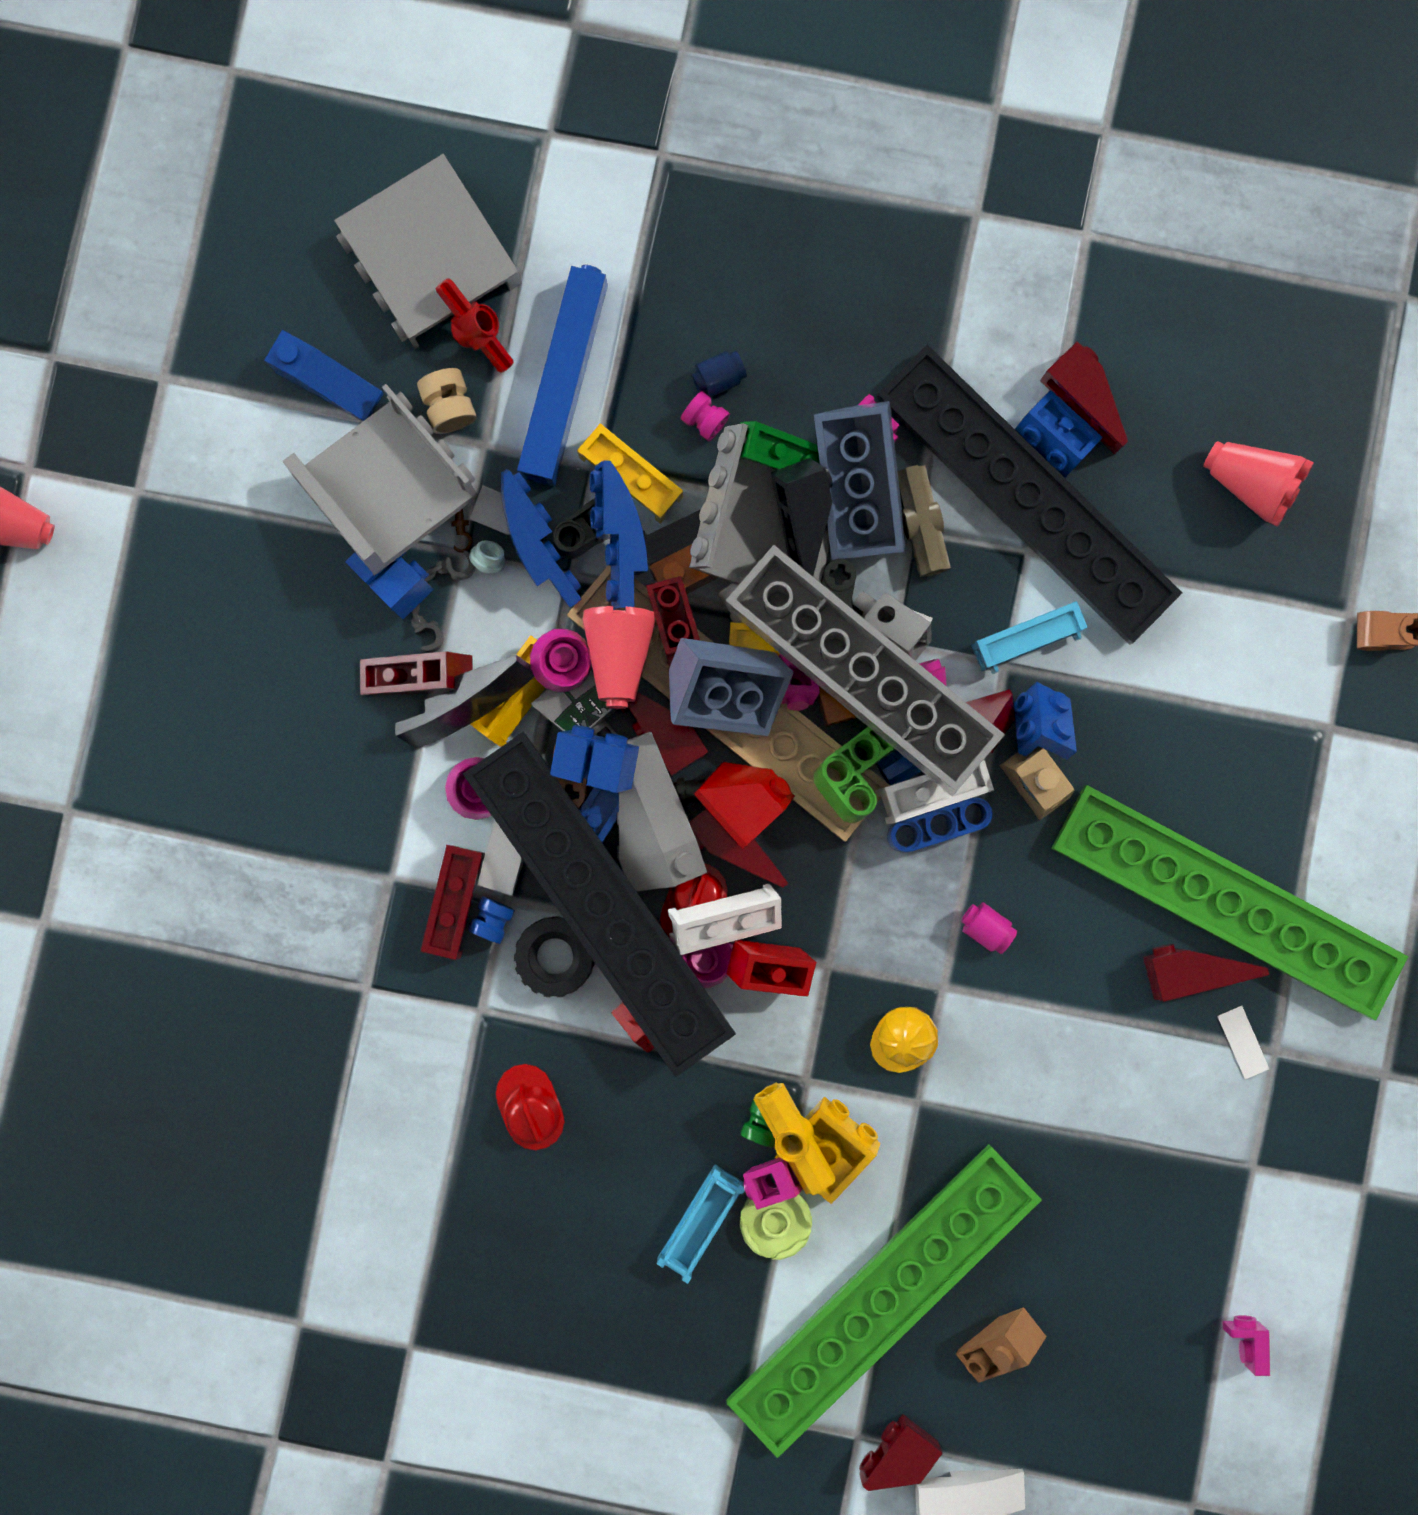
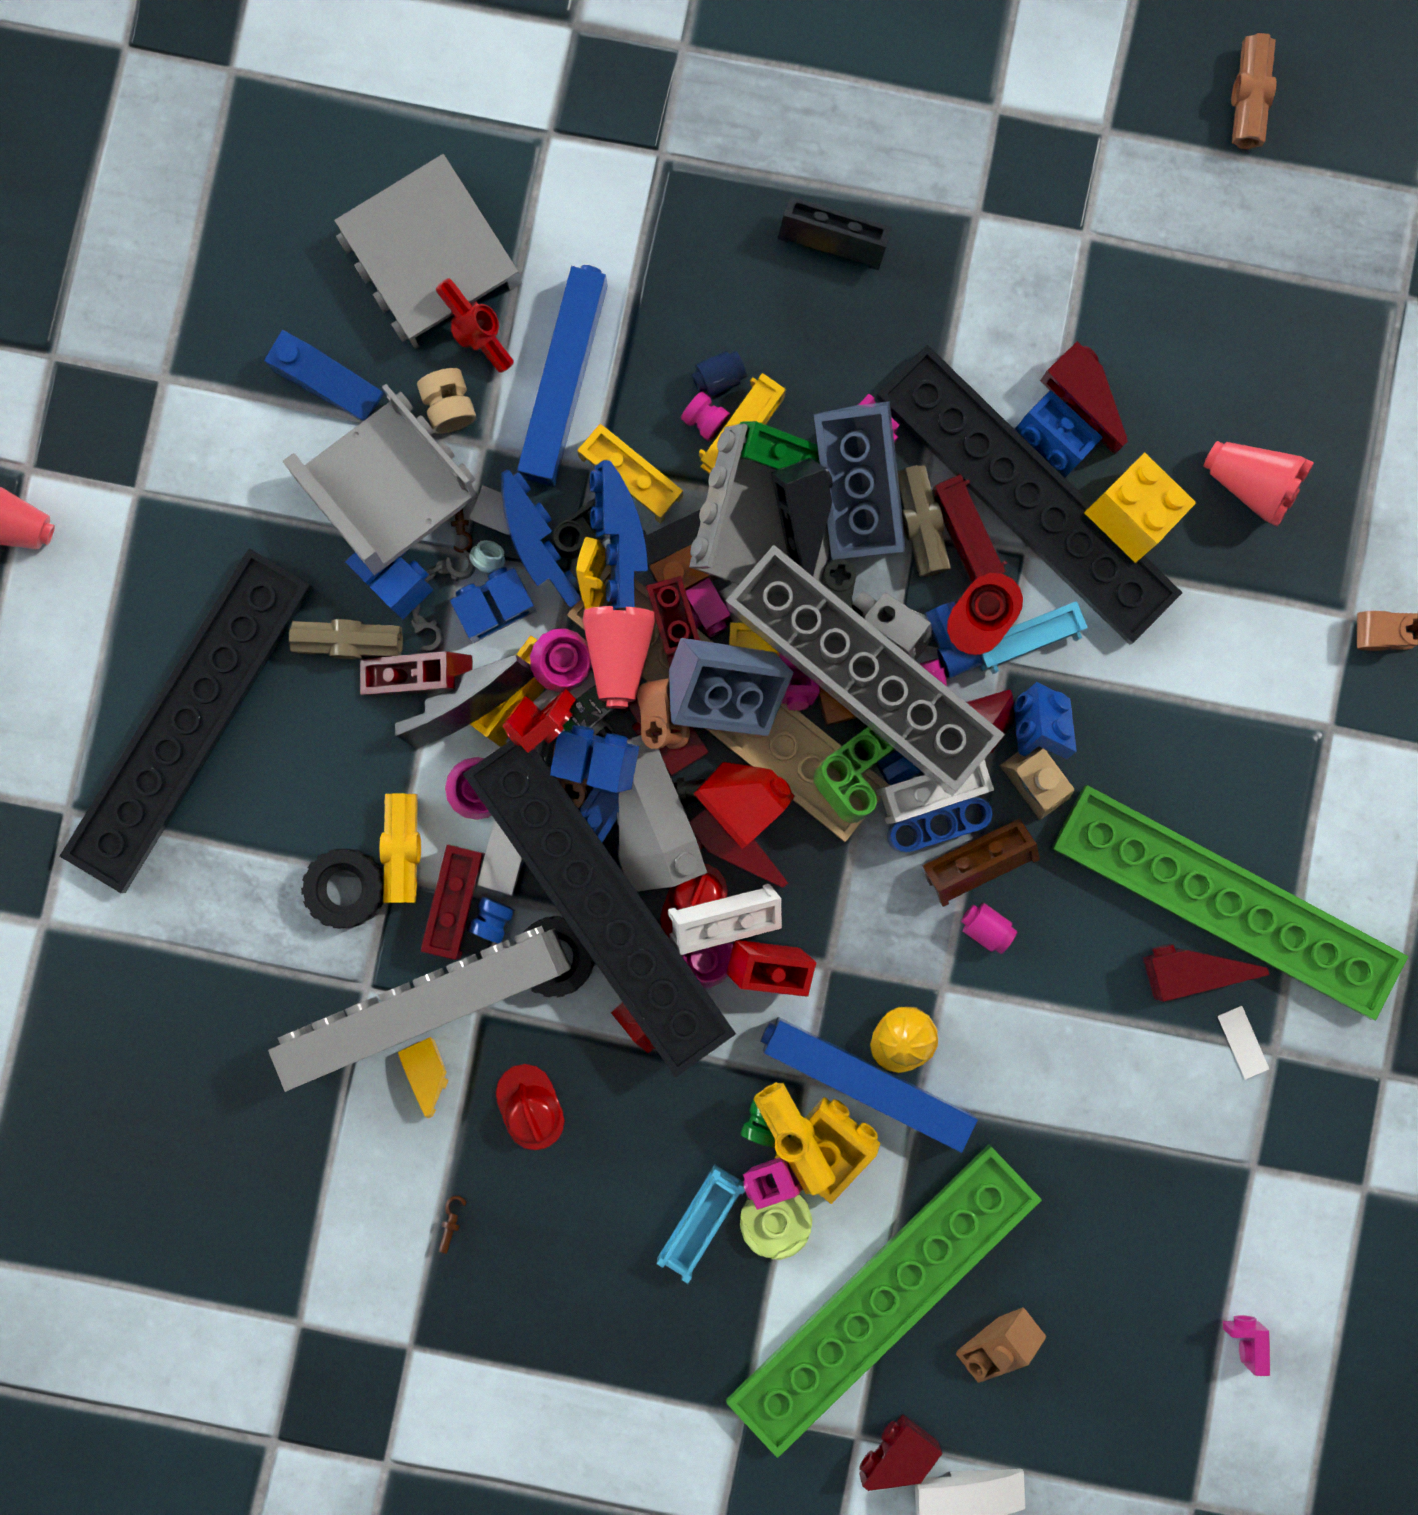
none -> black plate [59,548,313,893]
none -> light grey brick [268,925,571,1092]
none -> dark tan piece [289,619,403,659]
none -> black tyre [301,849,384,929]
none -> yellow piece [380,793,421,903]
none -> yellow slope [398,1037,449,1119]
none -> reddish brown hand [439,1195,466,1254]
none -> blue piece [450,567,537,643]
none -> red bracket [502,689,576,753]
none -> yellow slope [576,536,606,609]
none -> nougat piece [637,678,690,749]
none -> dark pink brick [686,578,731,638]
none -> yellow container [699,373,786,474]
none -> blue brick [760,1017,978,1153]
none -> black container [778,196,892,270]
none -> reddish brown container [922,818,1040,907]
none -> blue piece [924,601,983,679]
none -> dark red container [932,474,1007,583]
none -> red piece [947,573,1023,655]
none -> yellow brick [1084,452,1196,563]
none -> nougat piece [1231,33,1277,149]

